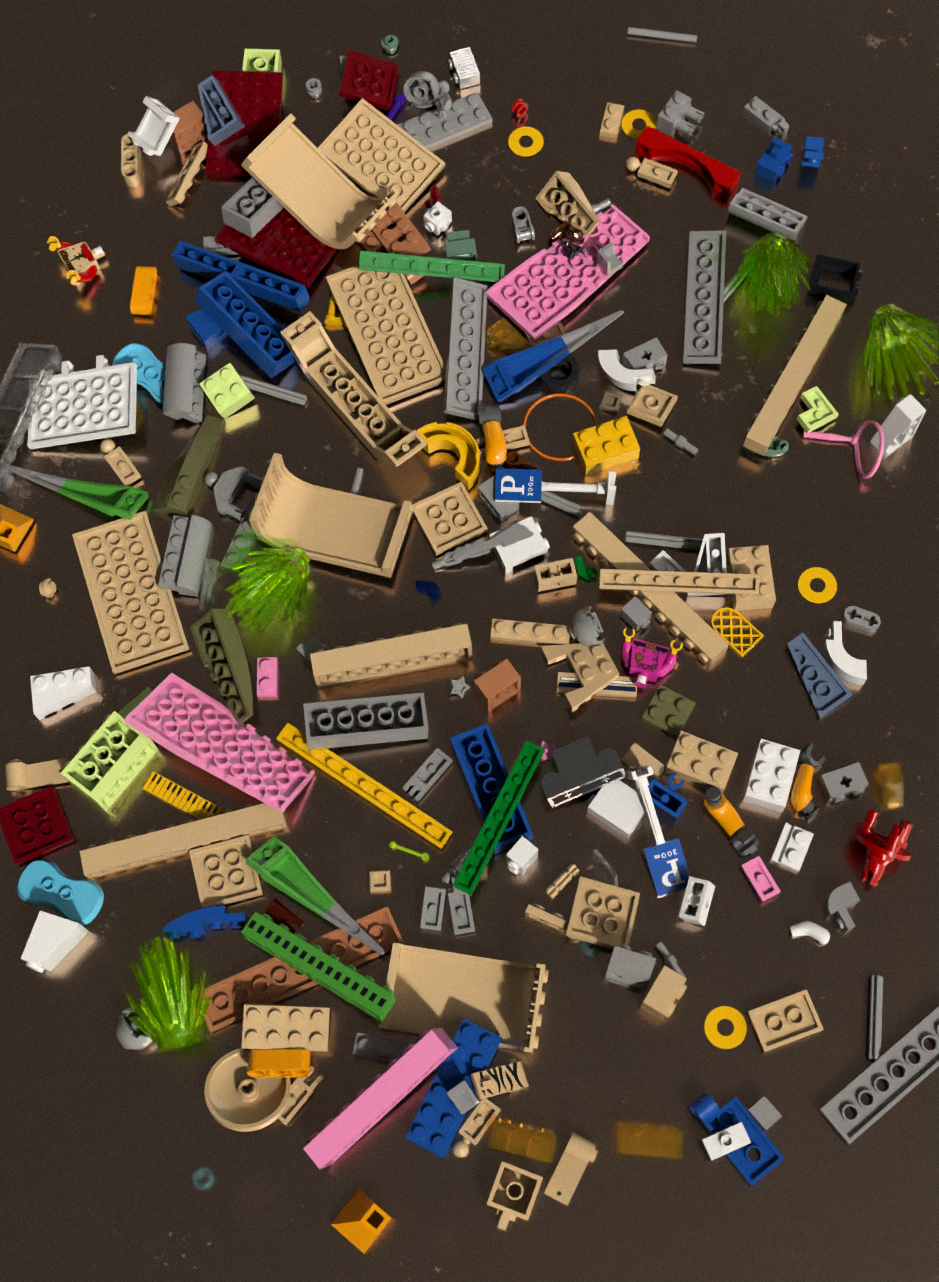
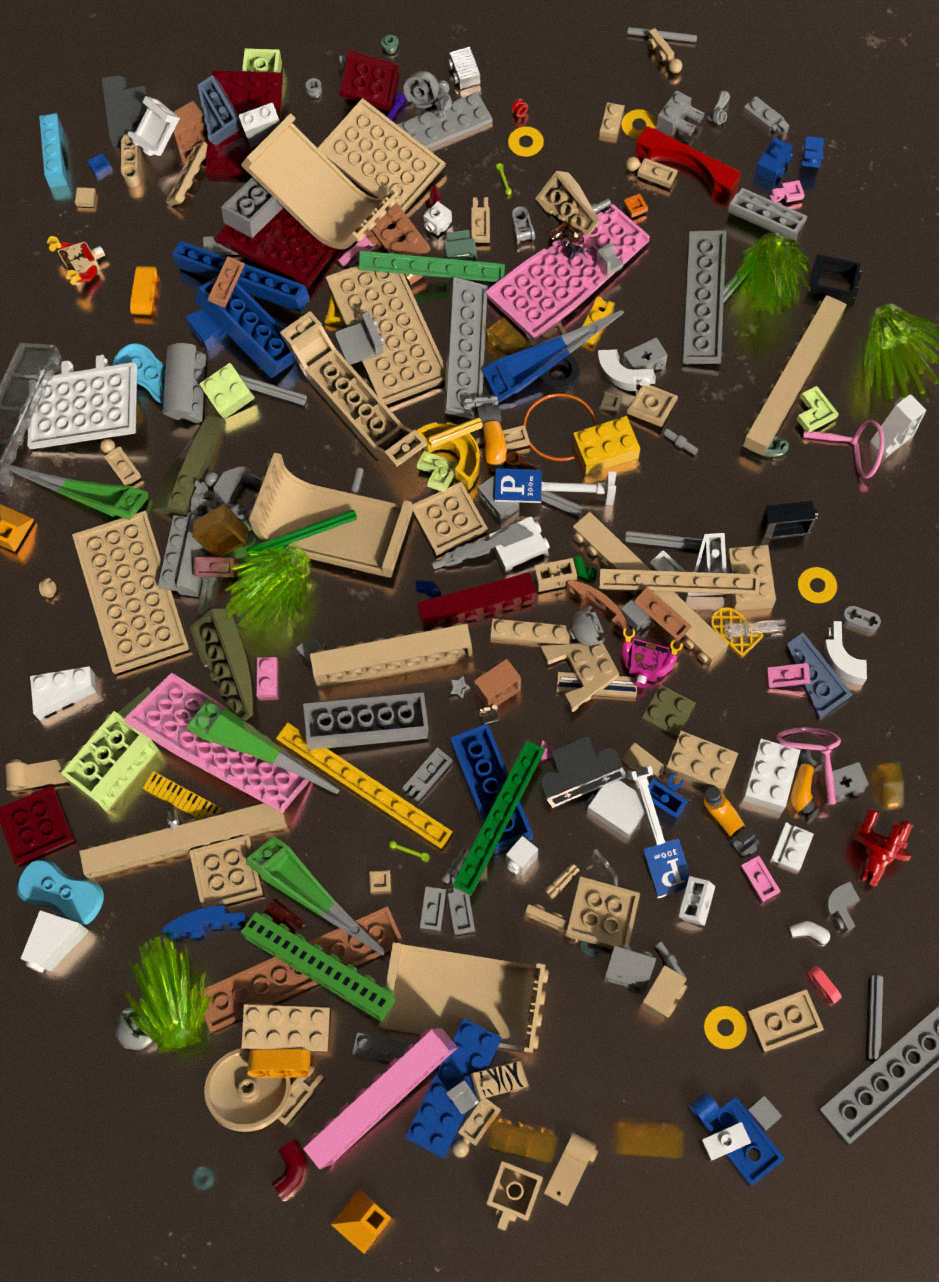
none -> medium azure arch [39,113,67,188]
none -> tan tile [75,188,96,207]
none -> blue tile [87,153,112,177]
none -> dark grey brick [102,76,148,147]
none -> light grey axle [166,806,180,830]
none -> bright green plate [186,699,340,794]
none -> light grey piece [187,481,248,520]
none -> pearl gold piece [192,504,248,557]
none -> dark red hinge [193,556,248,577]
none -> nougat plate [208,256,245,308]
none -> white panel [239,103,280,148]
none -> green axle [247,510,357,558]
none -> dark red cylinder [272,1138,307,1201]
none -> light grey bracket [335,312,385,365]
none -> bright pink plate [338,236,375,269]
none -> yellowish green plate [417,451,459,492]
none -> dark red brick [417,572,537,631]
none -> yellow axle [428,417,483,447]
none -> light grey axle [462,396,498,409]
none -> tan hinge [472,197,490,243]
none -> clear smoke tile [477,704,500,725]
none -> lime hinge [496,163,512,195]
none -> nougat slope [567,580,629,638]
none -> yellow plate [582,296,615,347]
none -> orange plate [623,193,648,218]
none -> nougat plate [634,587,692,641]
none -> tan plate [647,28,682,73]
none -> light grey piece [707,91,731,124]
none -> clear pin [724,619,786,640]
none -> black window [761,501,818,539]
none -> bright pink plate [768,663,810,688]
none -> bright pink plate [770,180,805,202]
none -> bright pink piece [776,727,841,805]
none -> coral beam [807,965,842,1004]

